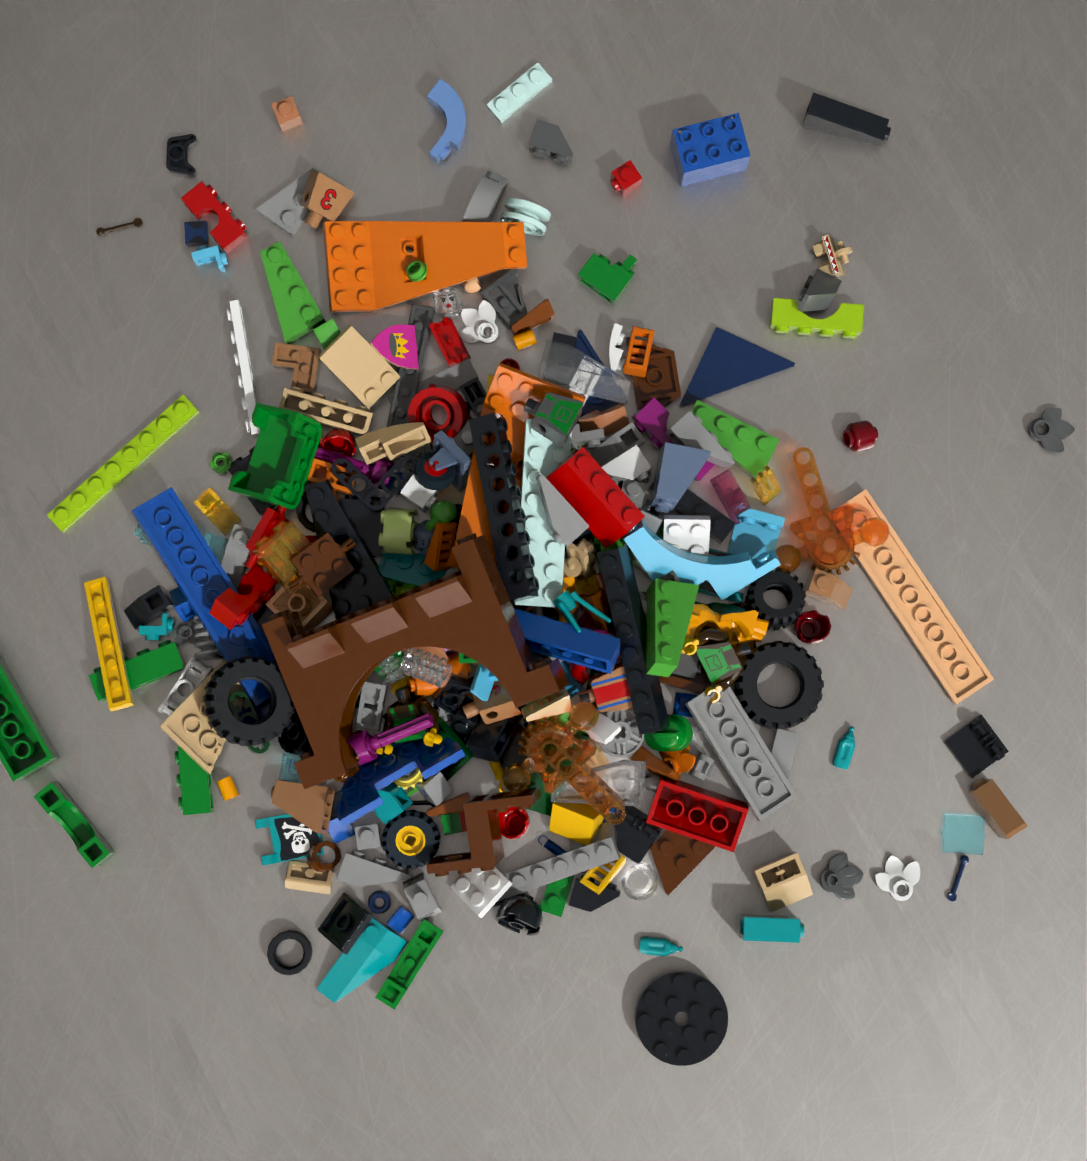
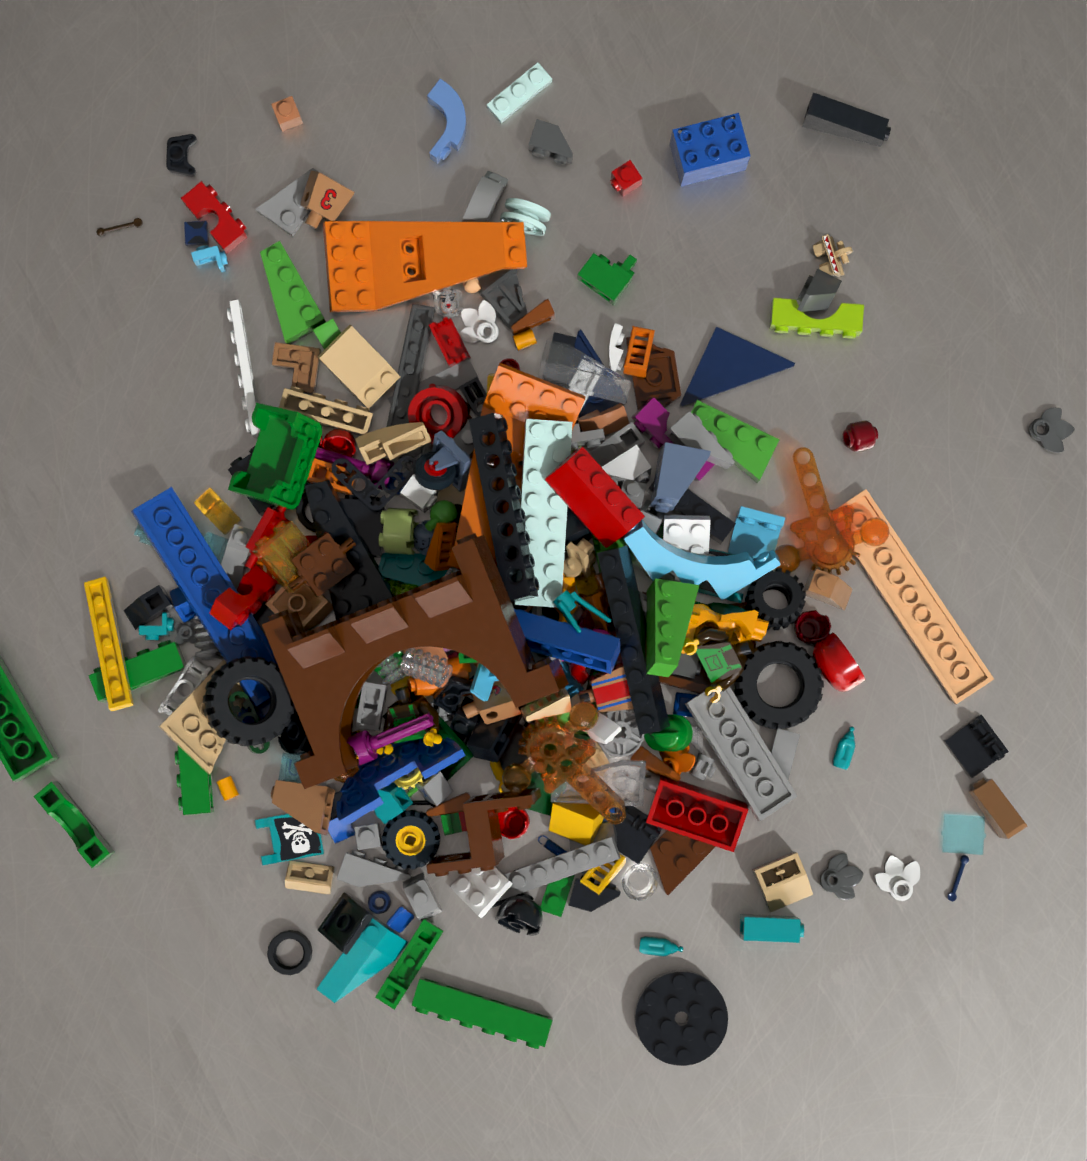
lime plate [47,394,199,533] -> none
bright green plate [210,452,232,474] -> none
reddish brown piece [307,841,341,872] -> none
dark pink shield [370,324,419,370] -> none
bright green plate [406,260,427,282] -> none
dark grey torso [524,392,584,448] -> none
light grey slope [536,474,589,546] -> none
clear pink panel [710,469,751,525] -> none
clear yellow tile [750,465,782,505] -> none
none -> green brick [411,977,553,1049]
none -> red piece [812,632,865,692]

